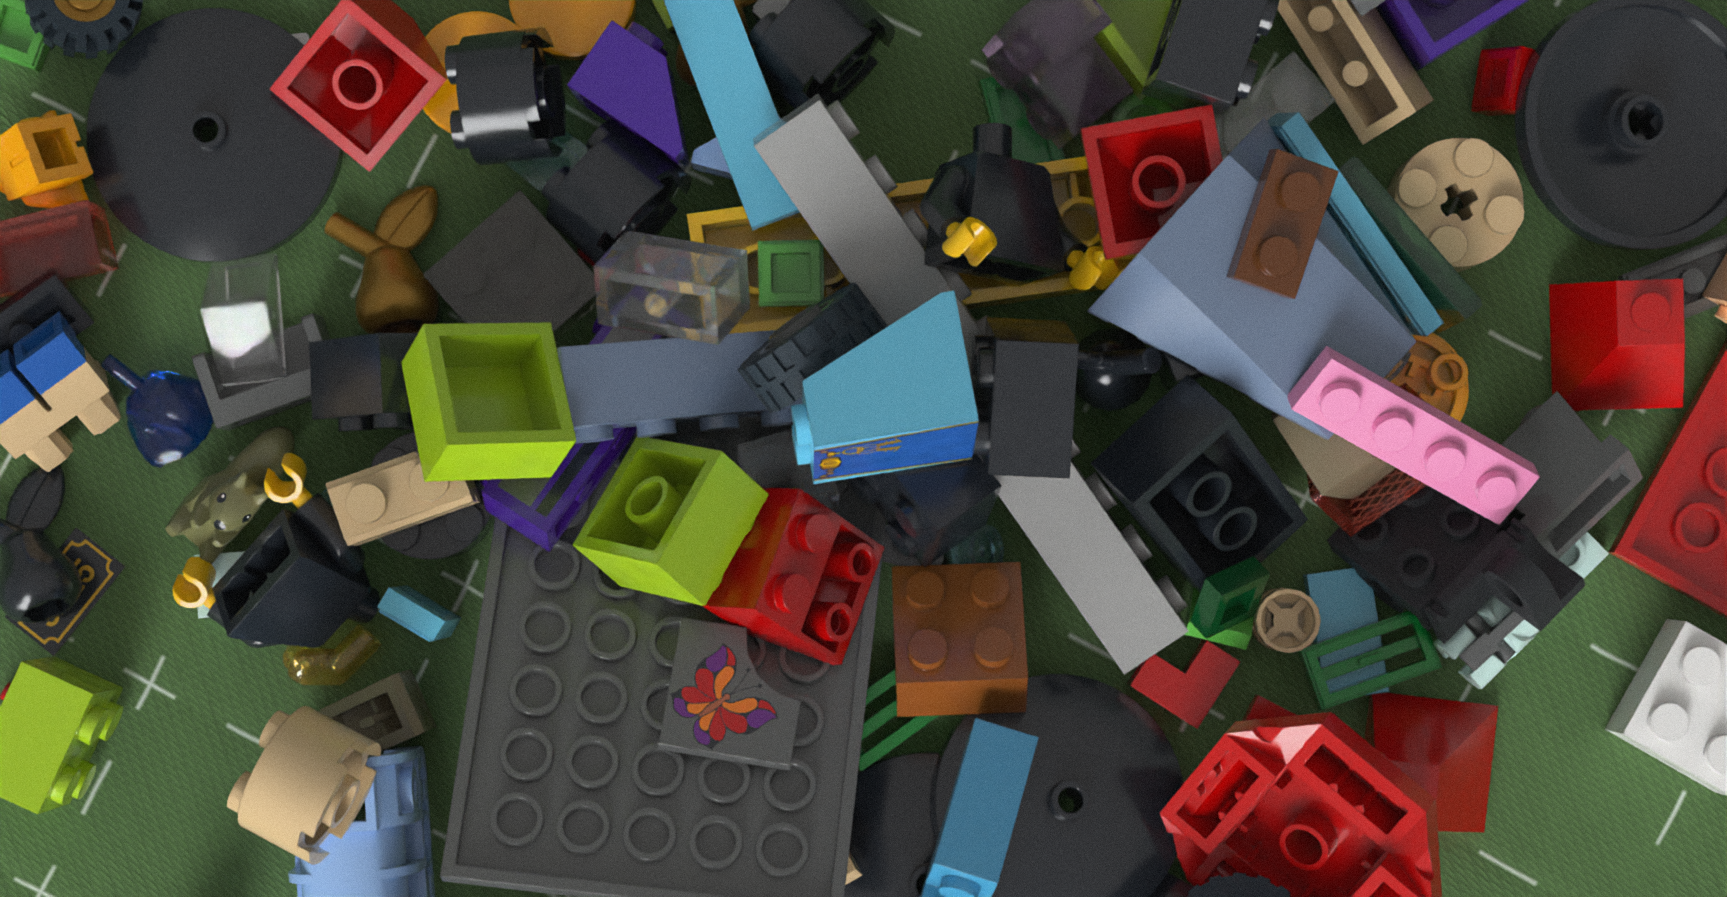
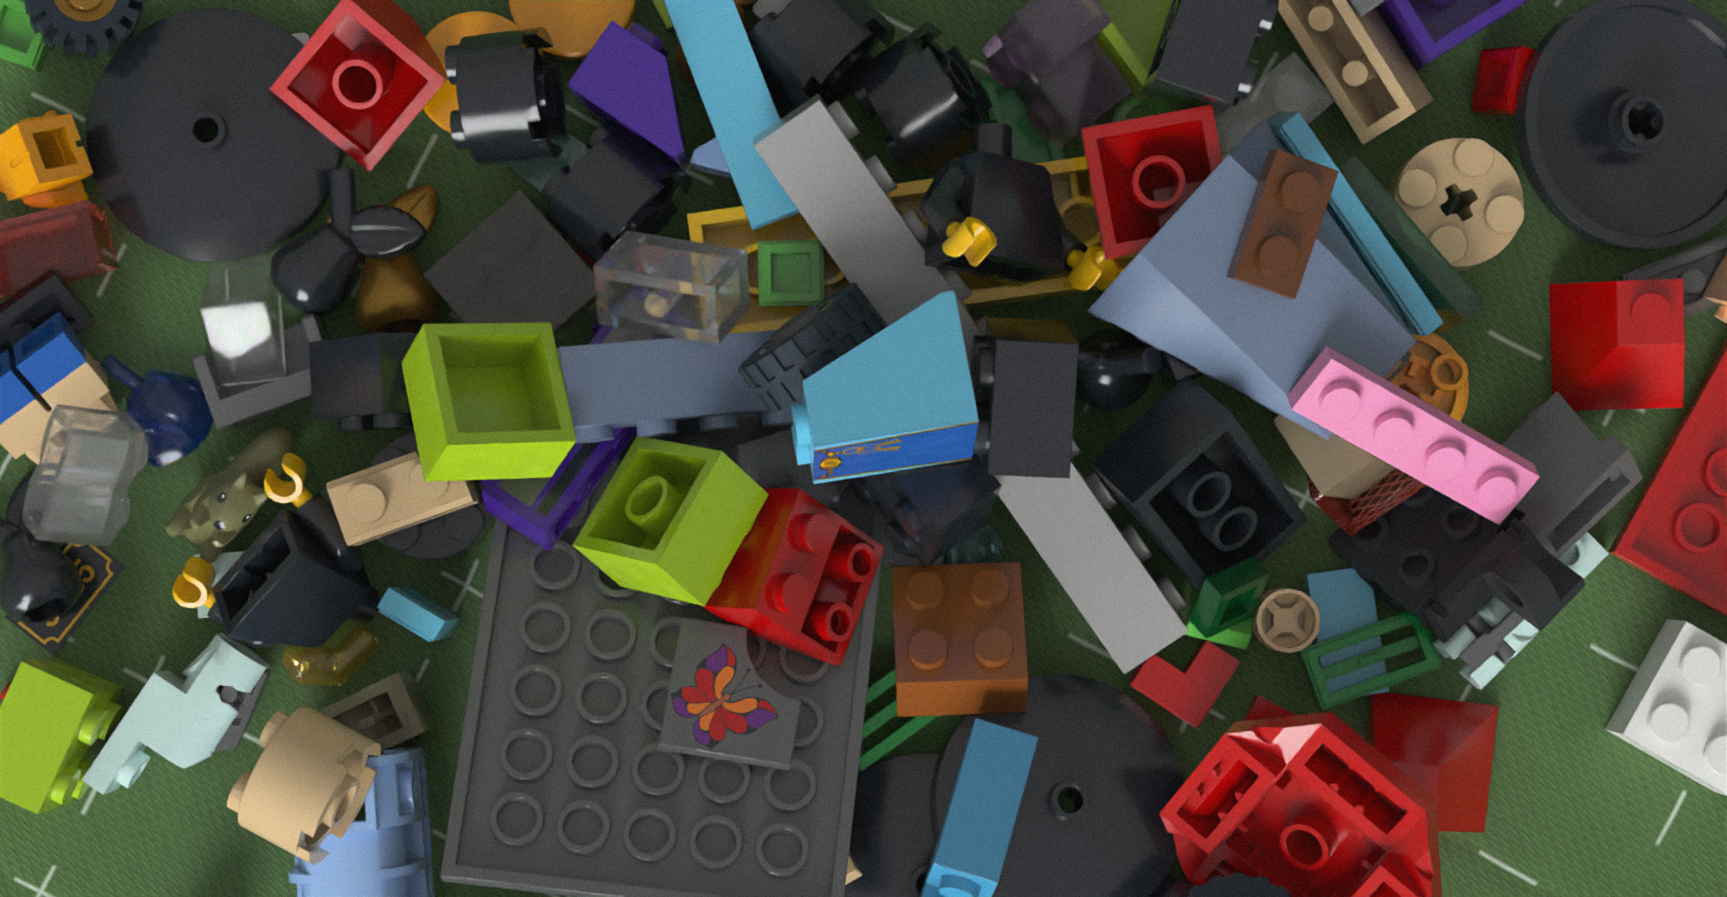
none -> clear brick [22,404,148,547]
none -> light aqua plate [82,633,271,795]
none -> black piece [270,169,427,316]
none -> black brick [851,22,998,173]

